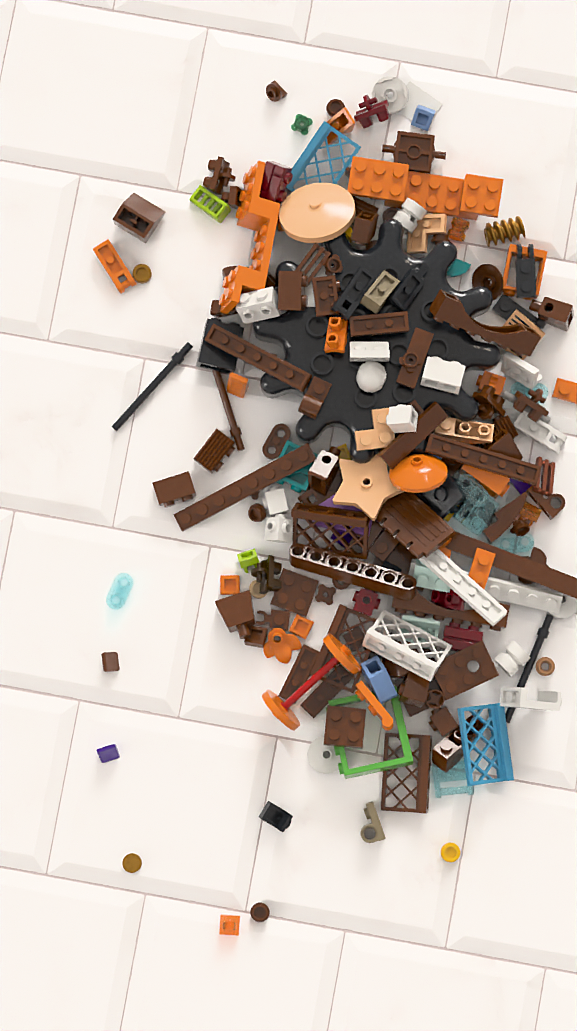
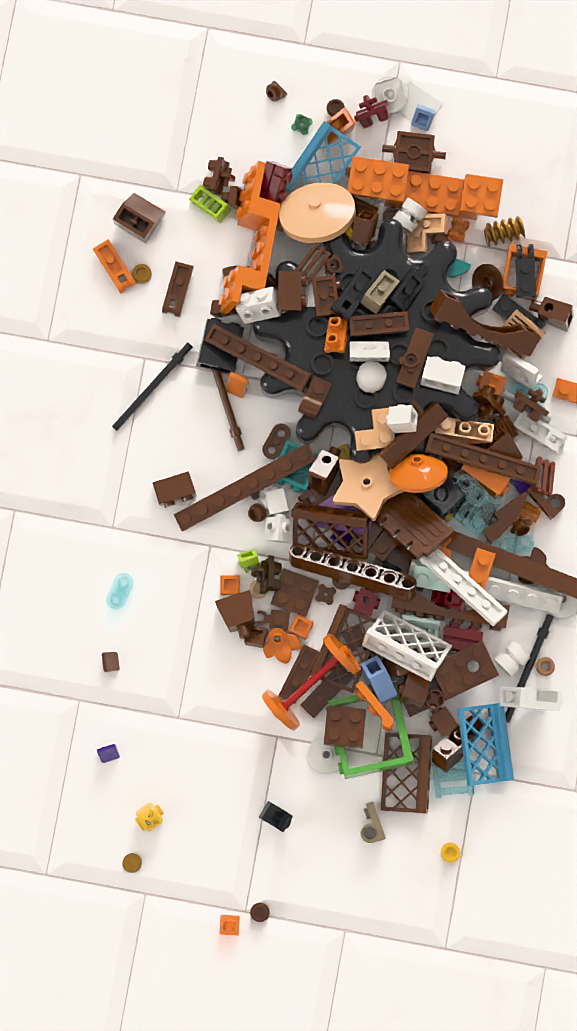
reddish brown brick [193,428,236,474] -> none
none -> yellow head [135,803,164,832]
none -> reddish brown plate [161,261,194,317]

